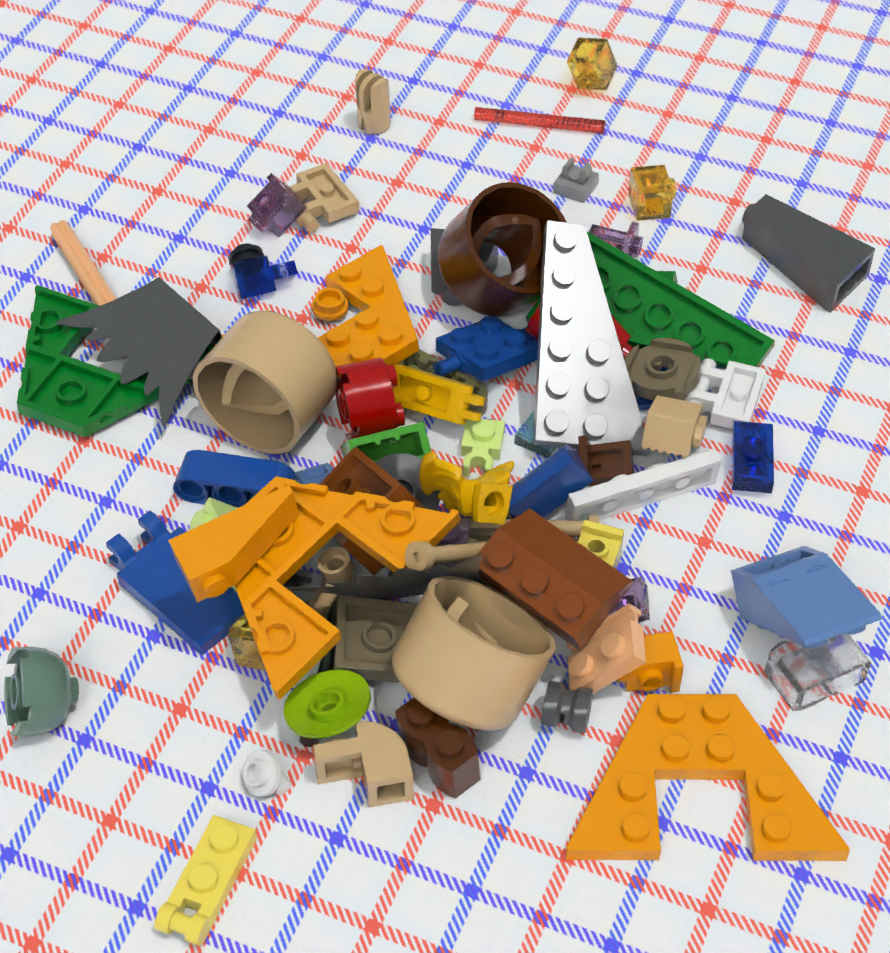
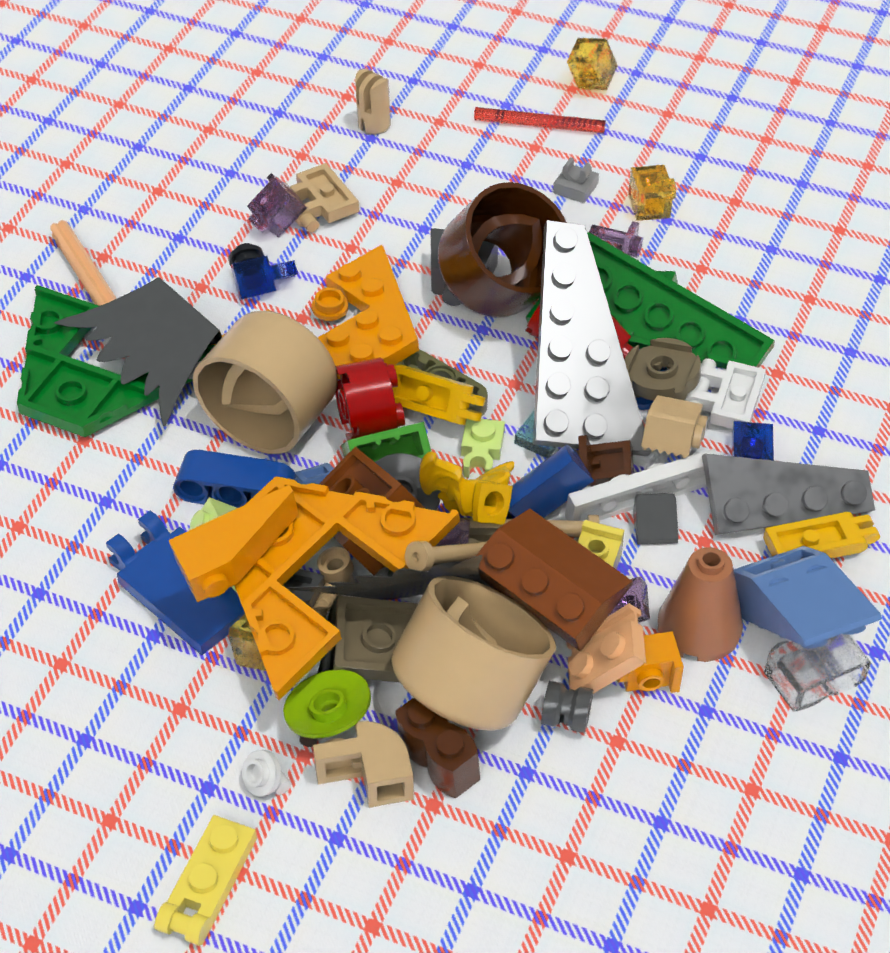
sand green cylinder [4,647,79,736] -> none
blue plate [433,316,538,382] -> none
light orange wing [566,694,850,861] -> none
dark grey slope [742,194,875,313] -> none
none -> dark grey slope [633,493,679,545]
none -> nougat cone [657,547,743,662]
none -> flat silver wing [702,454,875,535]
none -> yellow hinge [763,512,880,559]

